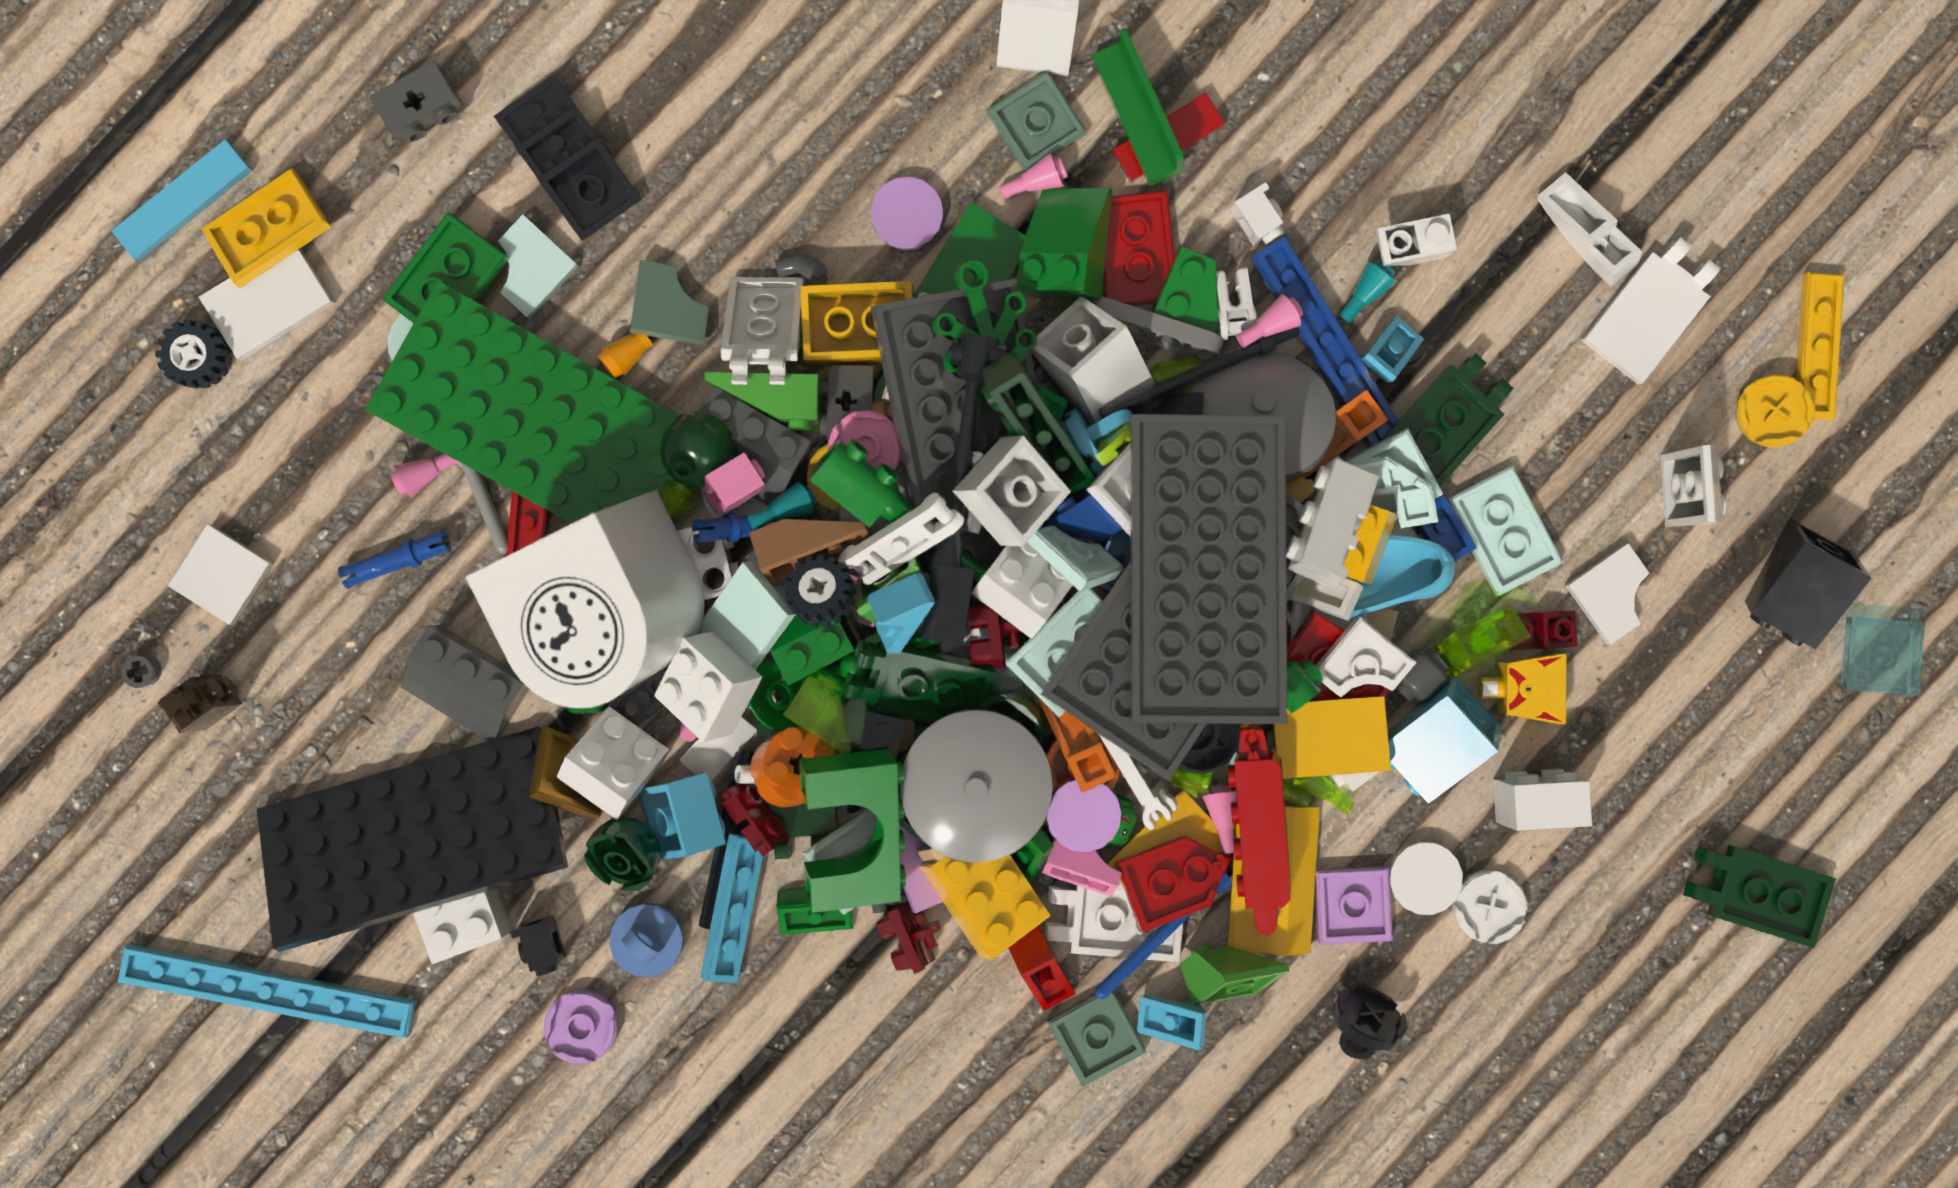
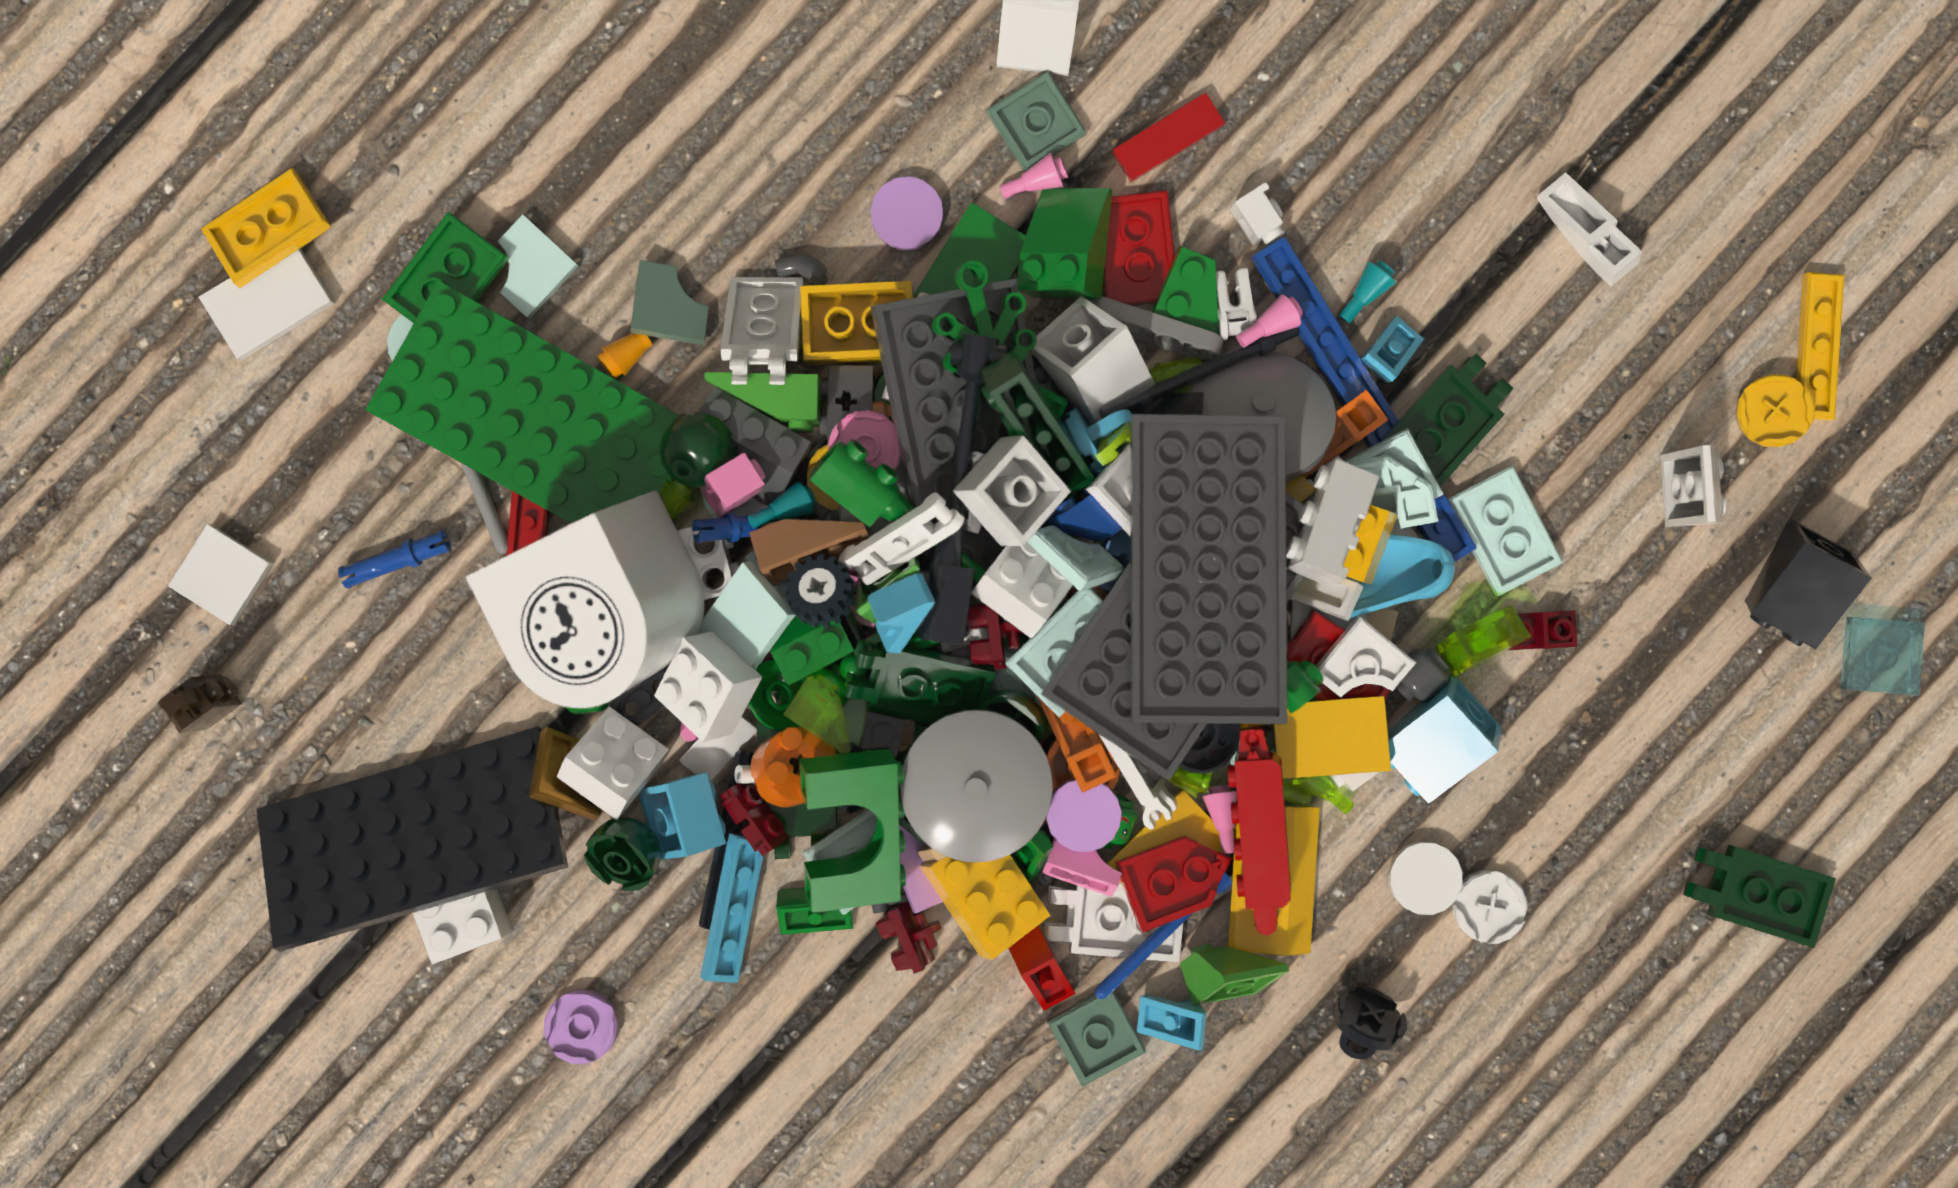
medium azure tile [111,139,253,262] -> none
medium azure tile [118,944,417,1038] -> none
dark grey bush [121,654,161,688] -> none
black wheel [155,320,232,389] -> none
dark grey brick [369,60,465,144] -> none
bright pink cone [390,453,459,498] -> none
dark grey slope [401,625,529,741] -> none
black slope [494,74,642,241] -> none
black brick [510,915,567,976] -> none
medium blue tile [609,903,684,977] -> none
green panel [1092,28,1184,187] -> none
lavender tile [1315,866,1393,944] -> none
white slope [1376,213,1457,266] -> none
yellow torso [1477,653,1566,724] -> none
white brick [1493,769,1592,831] -> none
white tile [1565,543,1649,645] -> none
white tile [1581,237,1721,385] -> none

